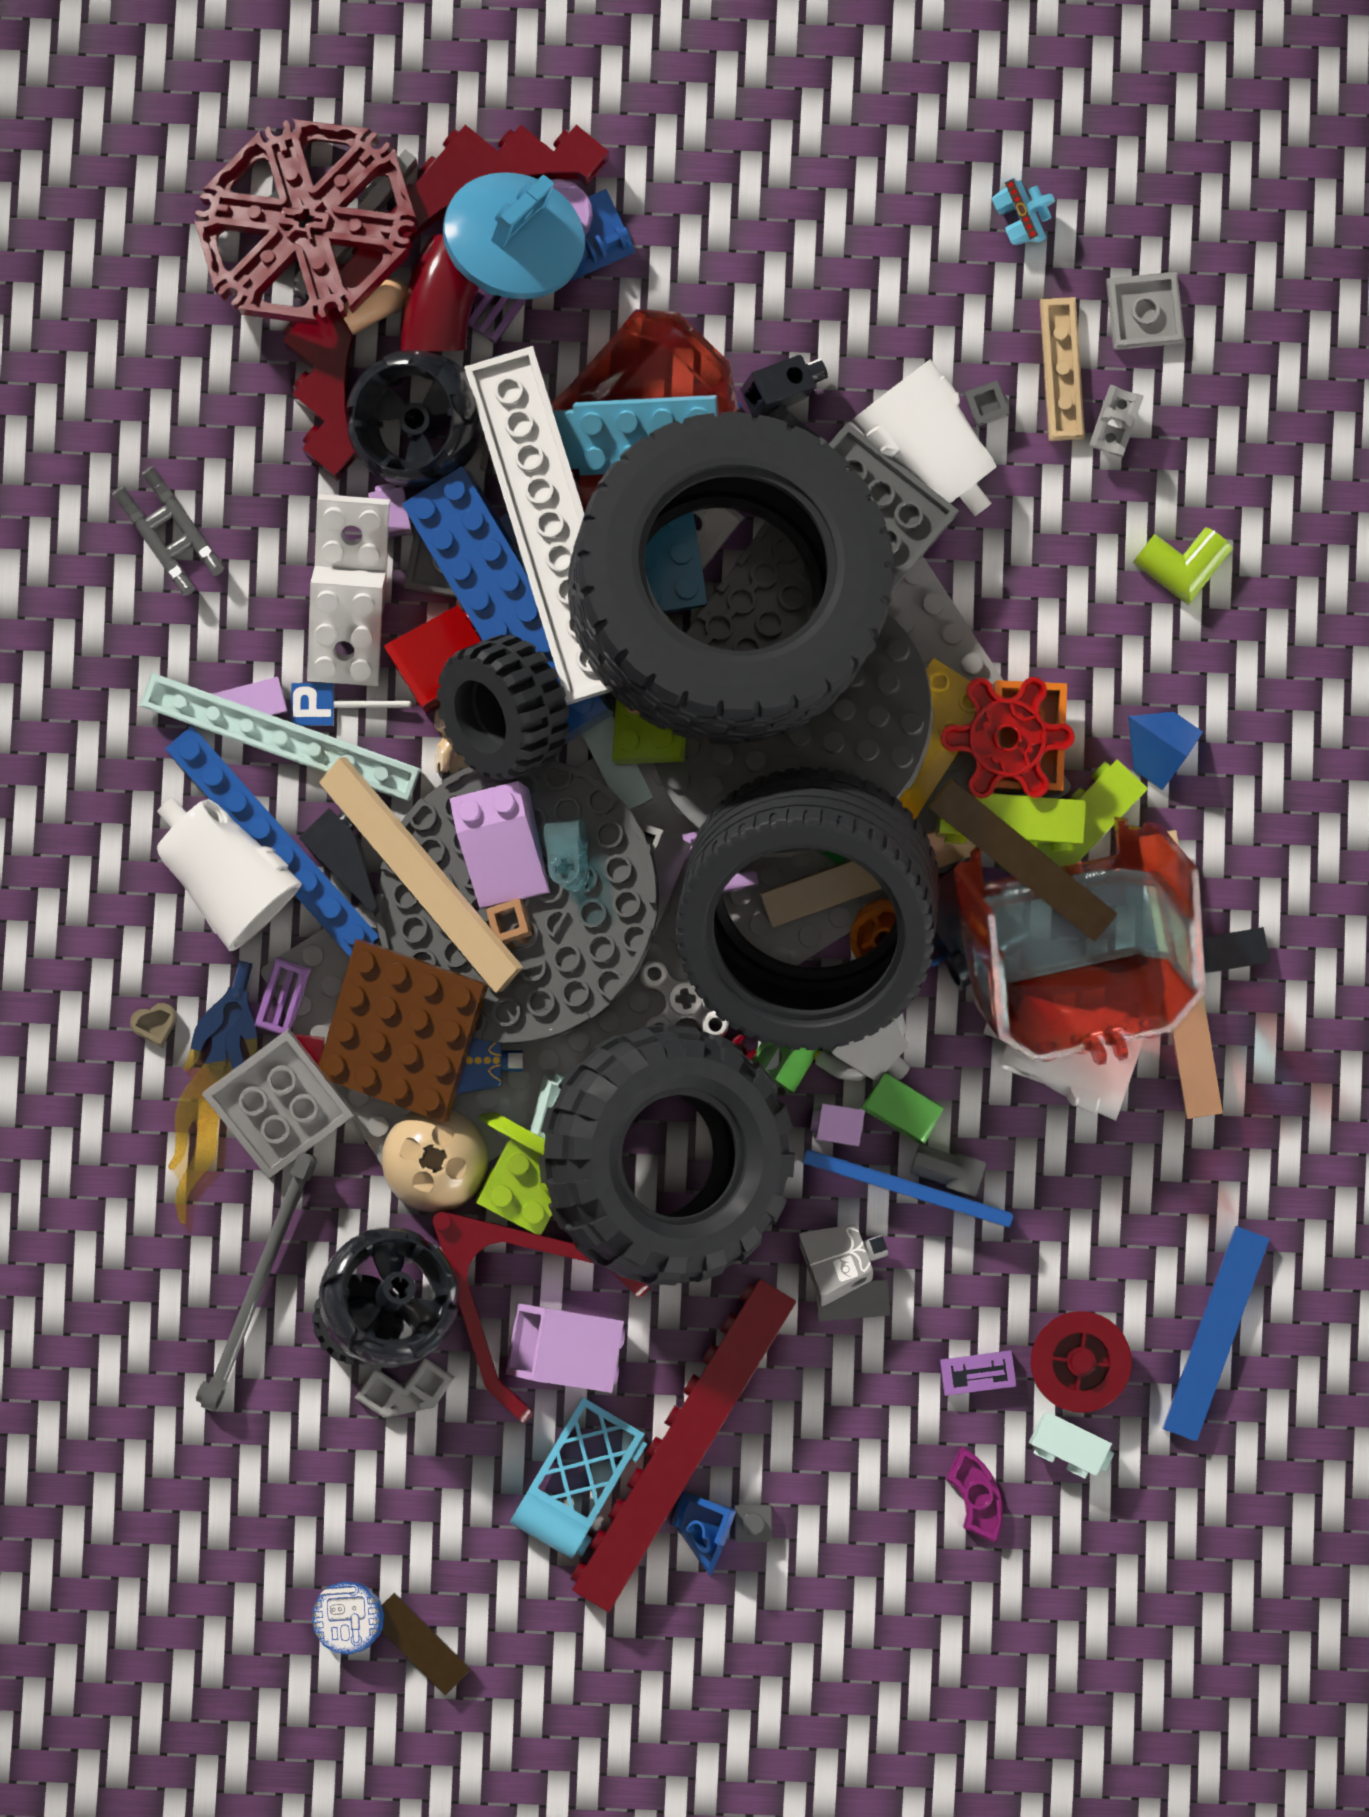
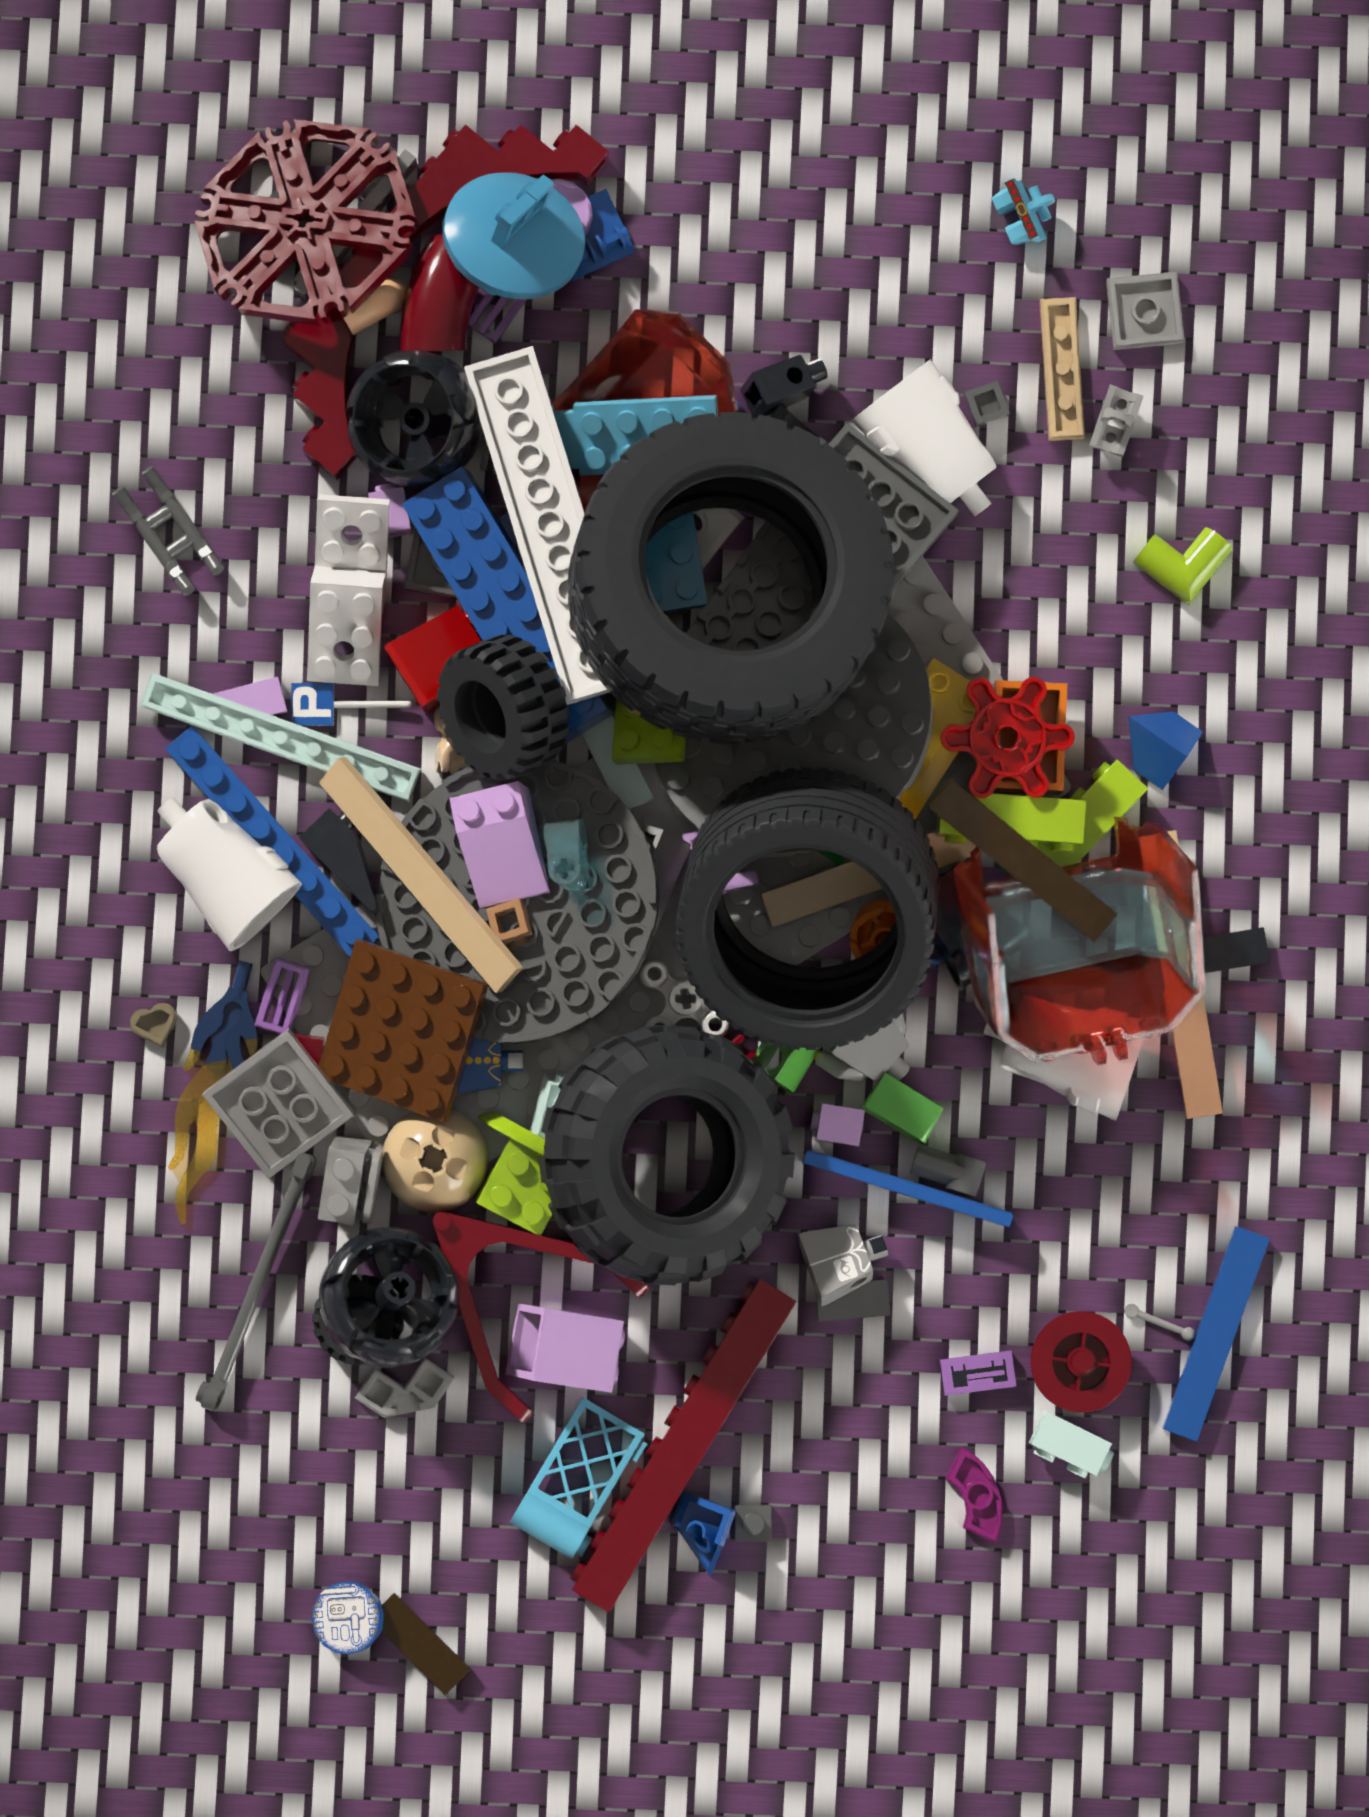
none -> light grey brick [318,1135,384,1225]
none -> light grey hinge [1124,1304,1196,1341]

